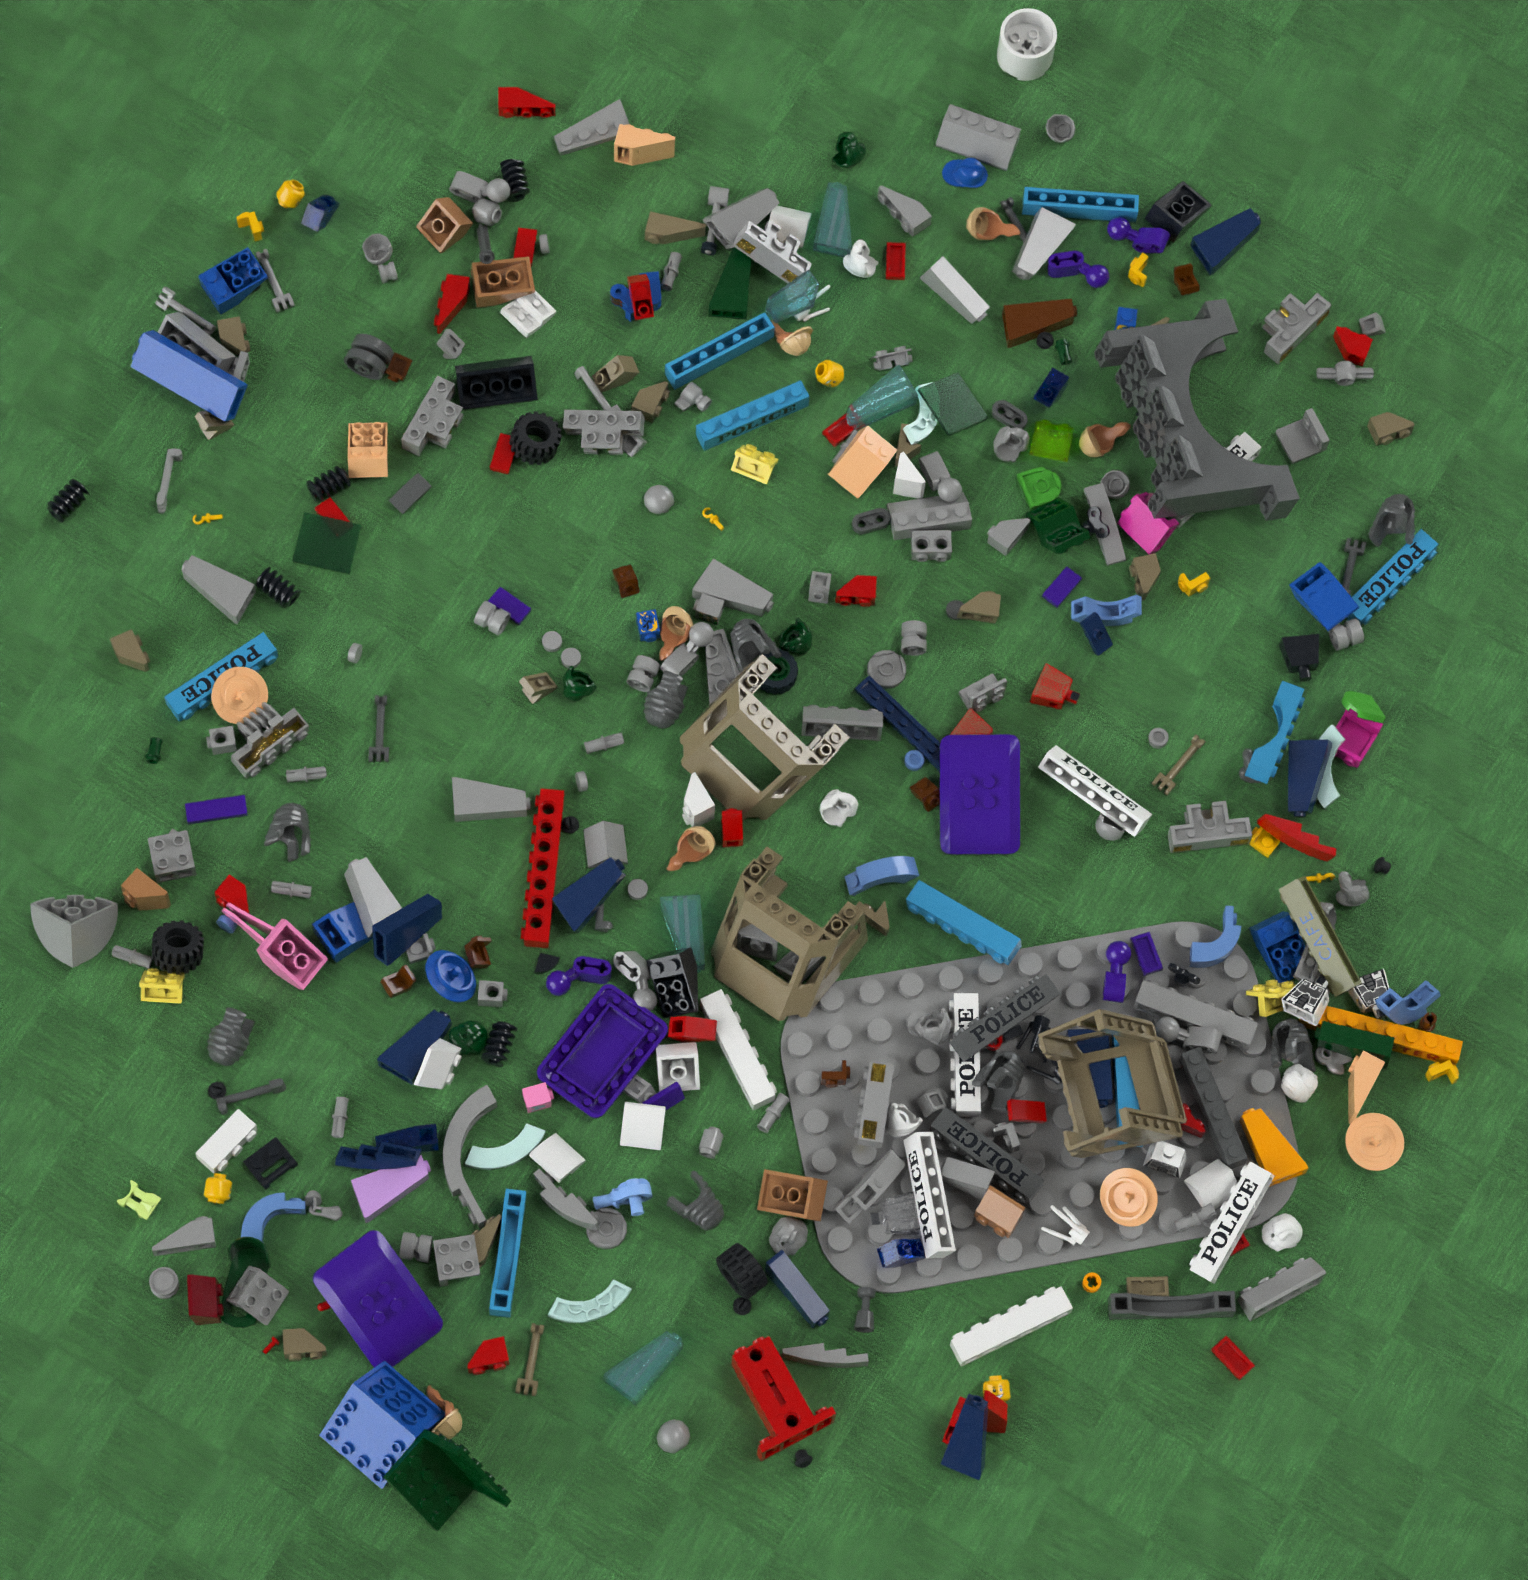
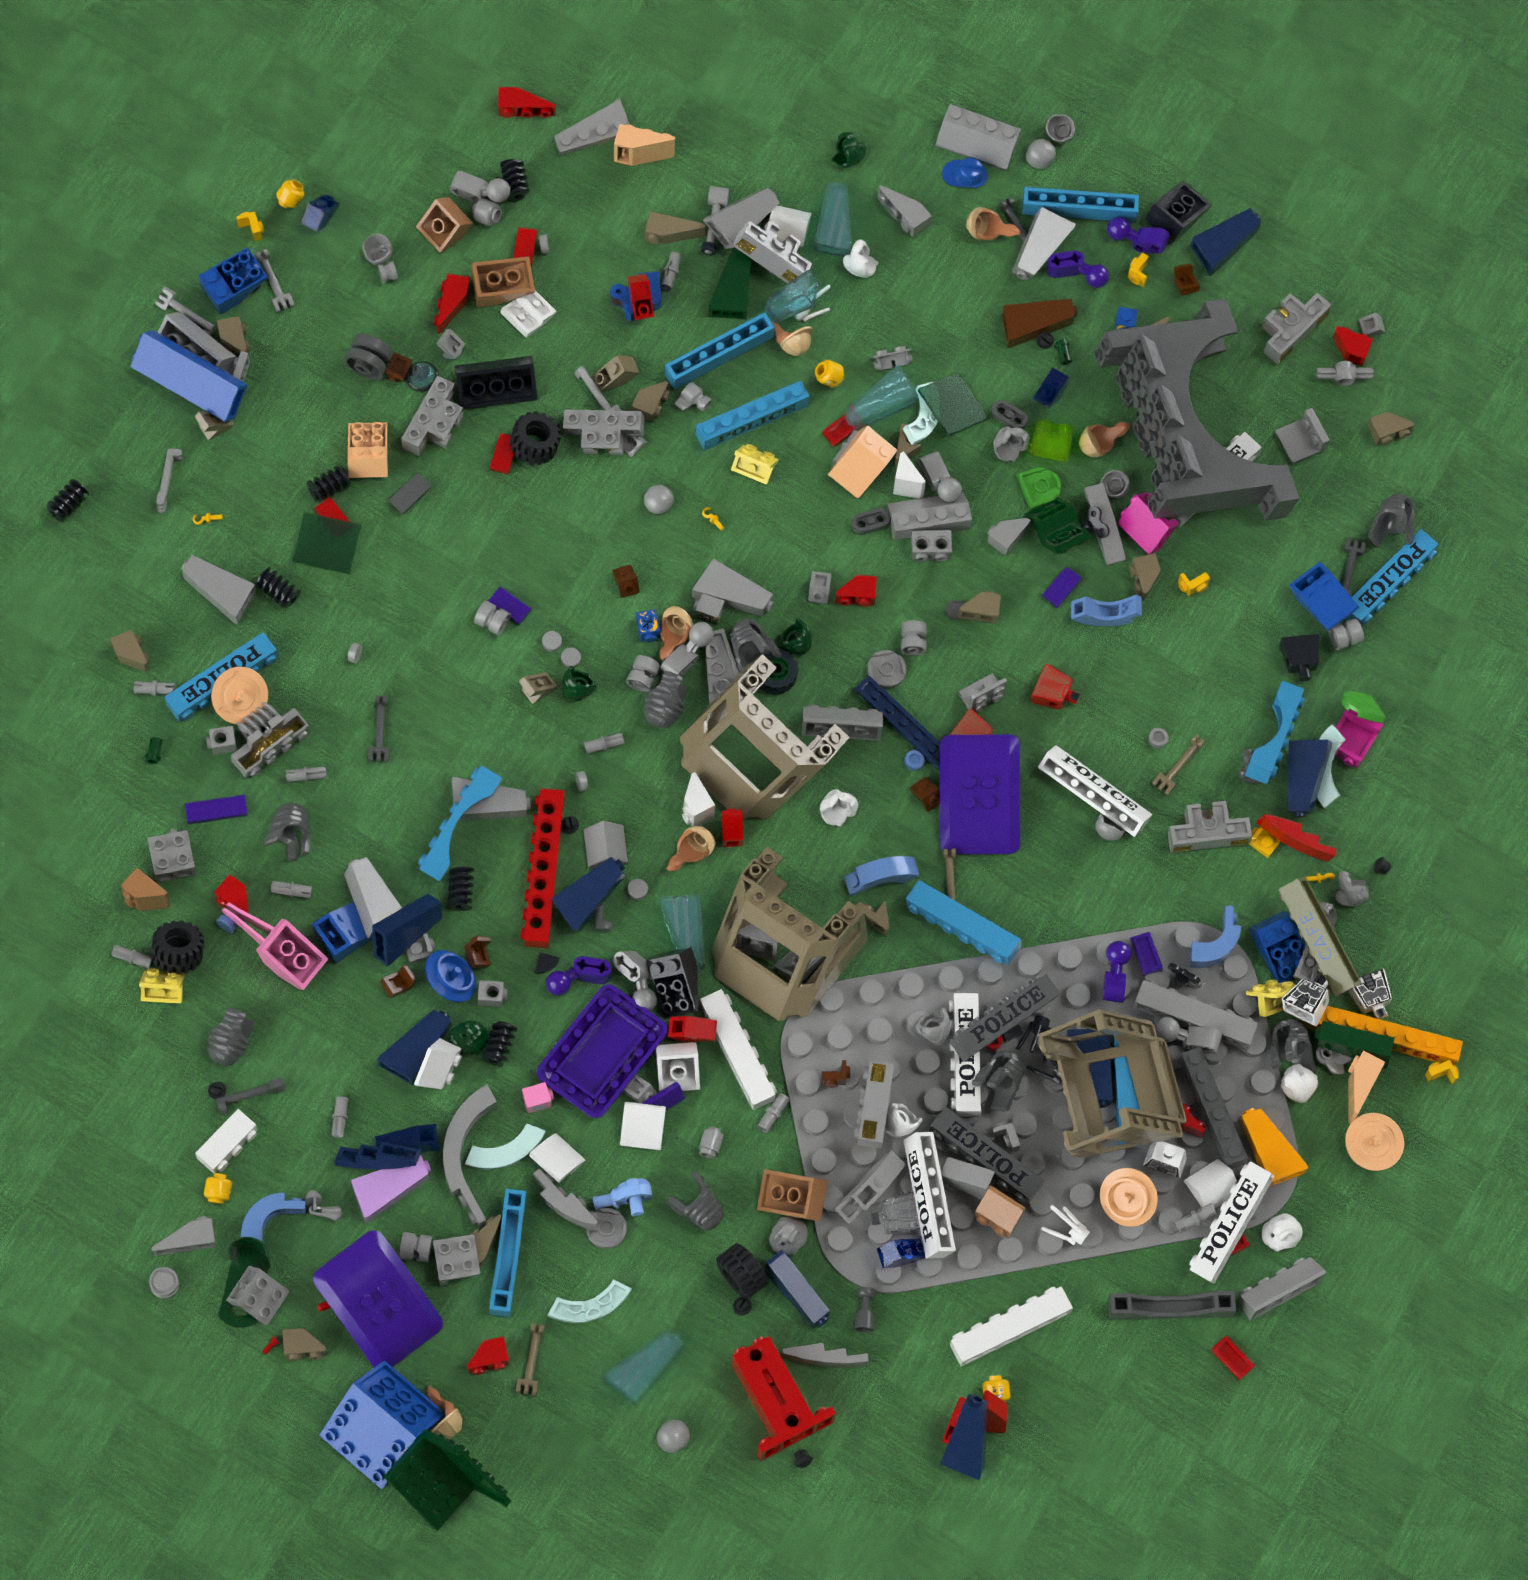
light grey brick [30,895,118,968] -> none
yellowish green piece [117,1180,161,1220] -> none
dark red slope [187,1274,224,1325] -> none
black plate [243,1137,298,1190] -> none
dark grey axle [477,224,495,264] -> none
red tile [885,242,906,280] -> none
light grey slope [917,1090,948,1118] -> none
slope [920,256,990,324] -> none
white brick [997,8,1057,81] -> none
red tile [1007,1099,1047,1123] -> none
dark blue plate [1080,612,1113,656] -> none
light orange bush [1082,1273,1101,1293] -> none
dark tan plate [1126,1276,1169,1296] -> none
medium blue arch [1375,980,1441,1025] -> none
reddish brown pin [1418,1012,1437,1032] -> none
none -> light grey pin [134,680,176,696]
none -> clear light blue hat [406,361,438,392]
none -> dark azure arch [418,766,503,882]
none -> black piece [447,866,474,911]
none -> dark tan hinge [943,848,962,904]
none -> light grey hair [1026,139,1056,169]

